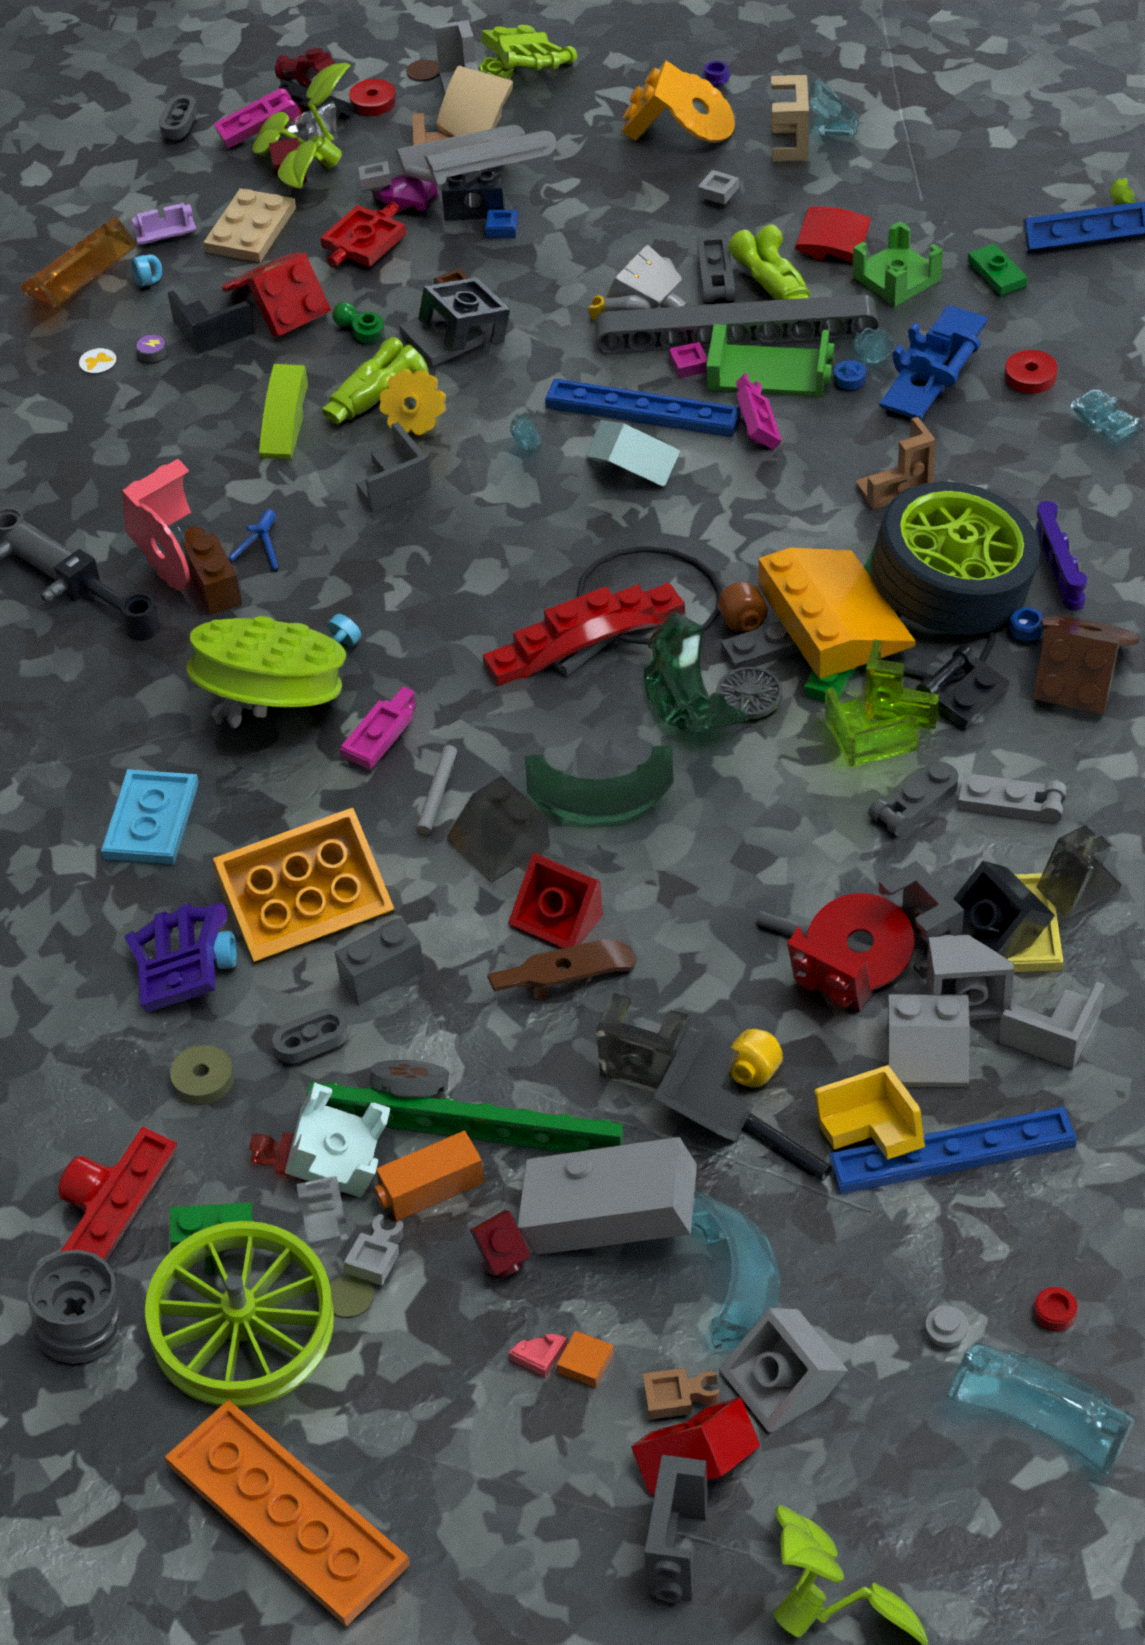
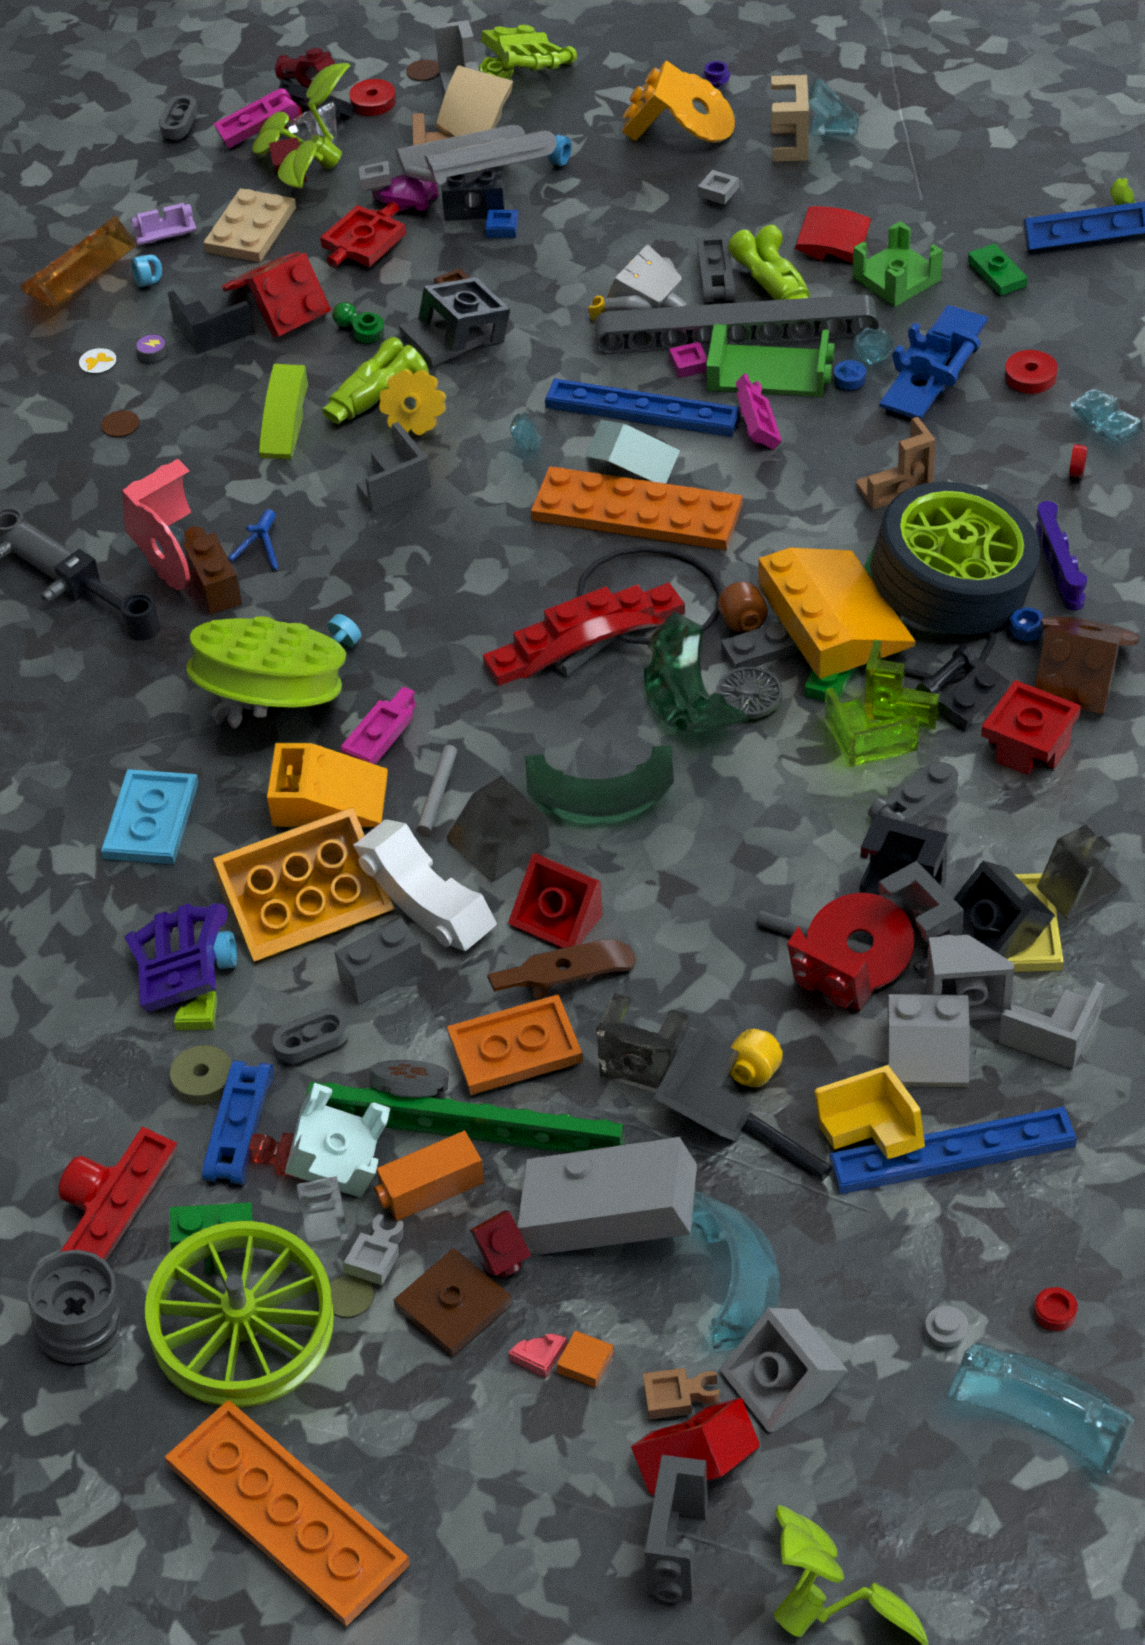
light grey plate [958,773,1067,823] -> none
none -> reddish brown sticker [101,410,140,436]
none -> lime tile [174,991,217,1030]
none -> blue plate [202,1060,274,1185]
none -> light orange slope [267,743,388,827]
none -> white brick [353,819,497,951]
none -> reddish brown plate [393,1248,512,1357]
none -> orange plate [447,994,583,1095]
none -> orange plate [531,466,743,550]
none -> dark azure tile [547,134,572,166]
none -> black panel [859,814,949,896]
none -> red panel [981,680,1081,775]
none -> red tile [1069,444,1088,479]

